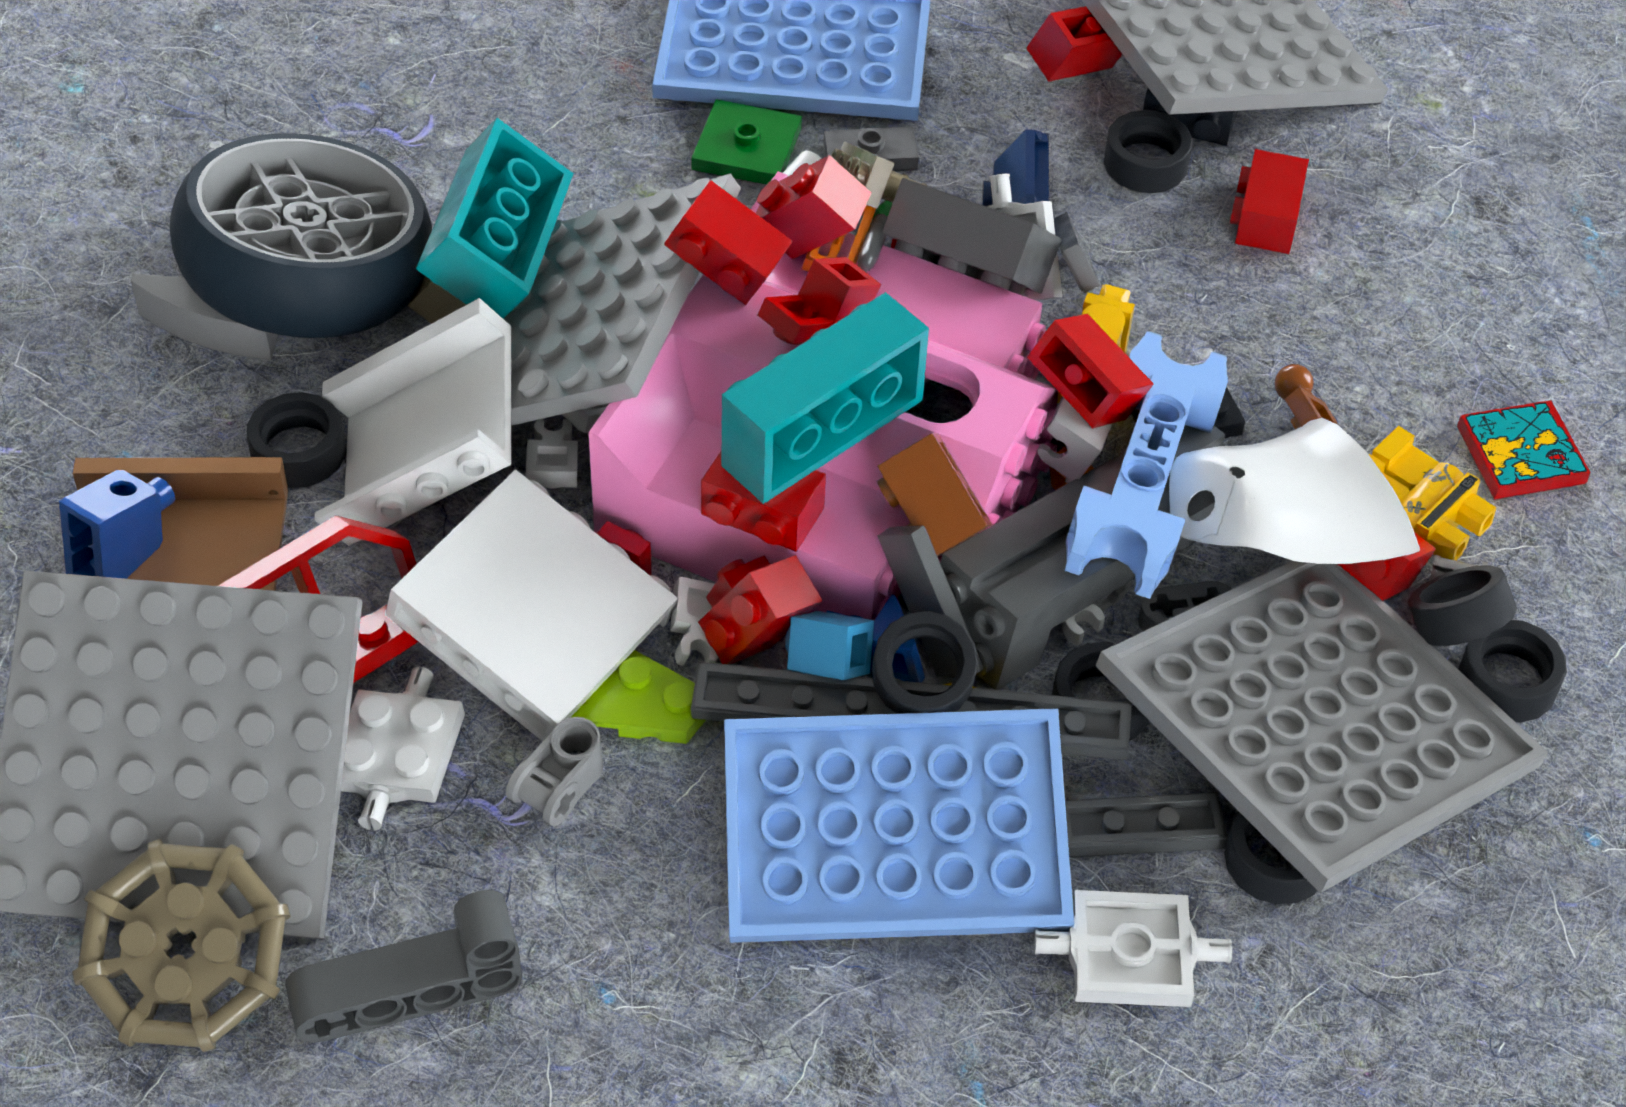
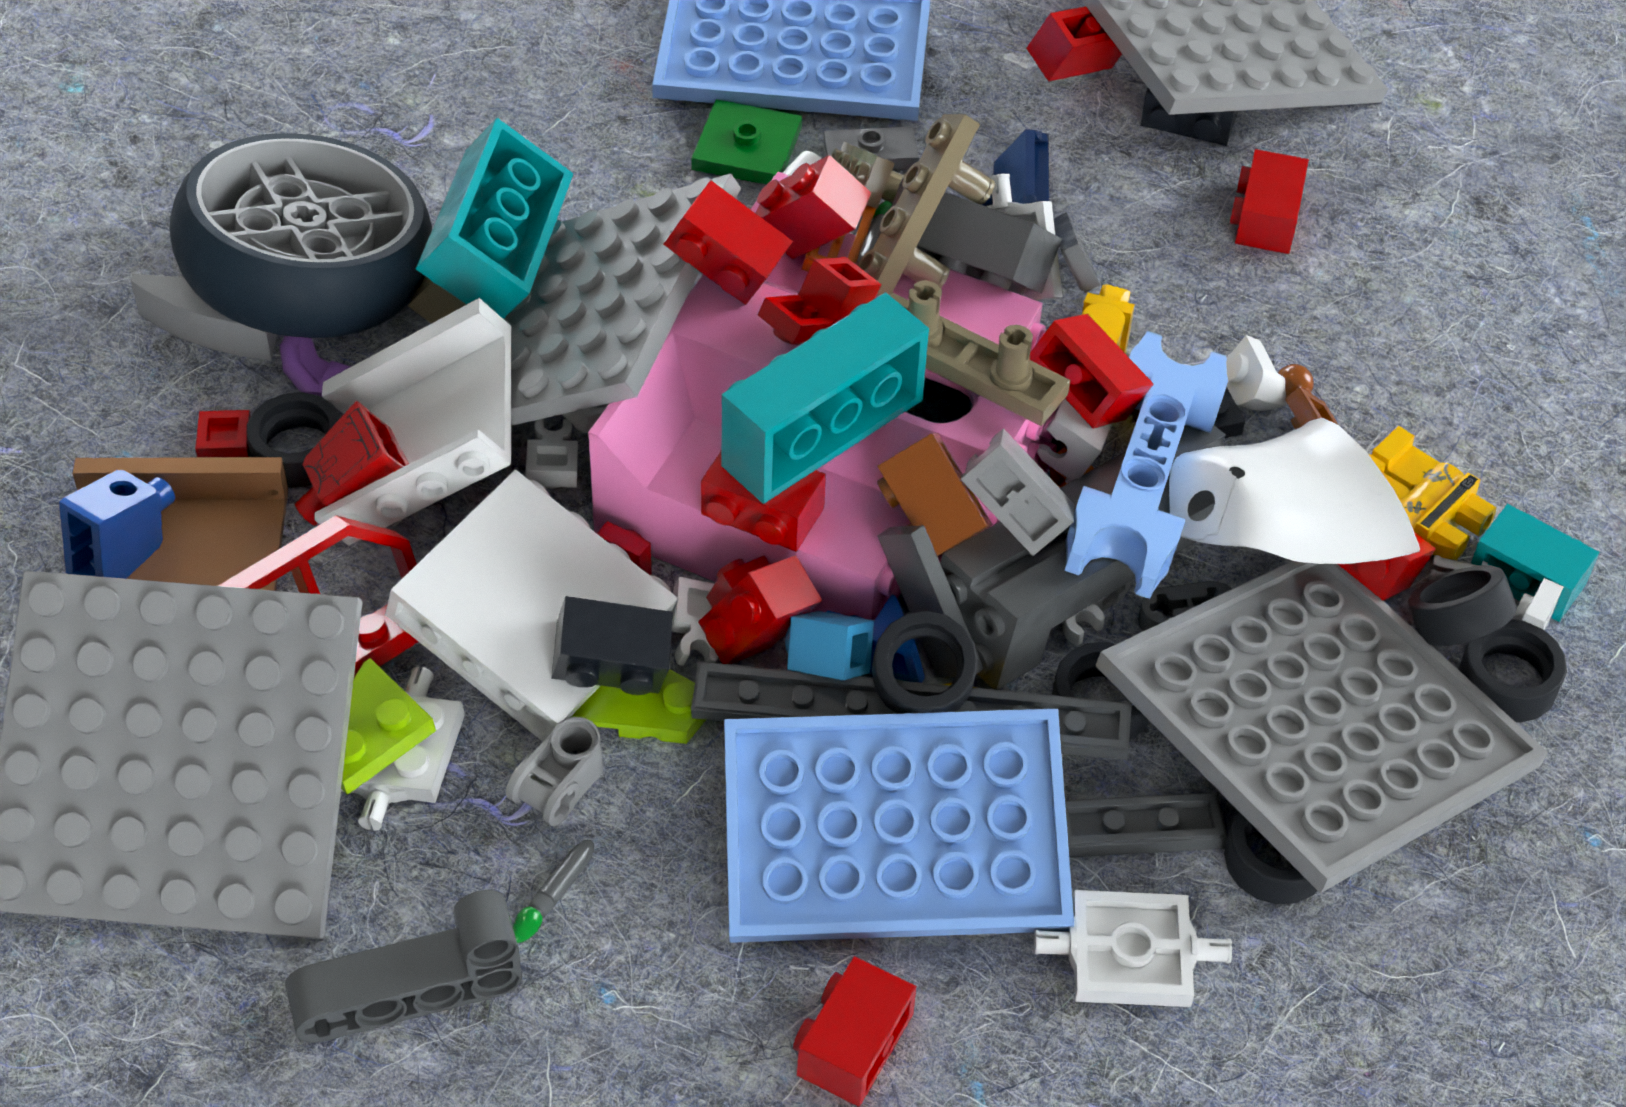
dark tan plate [72,839,291,1052] -> none
black tyre [1103,110,1193,193] -> none
tile [1457,400,1591,500] -> none
none -> red plate [195,410,251,457]
none -> medium lavender piece [279,336,350,398]
none -> red torso [295,401,409,526]
none -> lime wing [341,658,436,795]
none -> dark grey piece [513,840,594,943]
none -> black brick [551,596,673,695]
none -> red brick [793,956,917,1107]
none -> dark tan plate [858,114,995,298]
none -> dark tan plate [890,281,1070,426]
none -> light grey hinge [960,428,1075,556]
none -> white plate [1226,335,1288,411]
none -> teal brick [1471,503,1600,622]
none -> white plate [1512,578,1563,630]

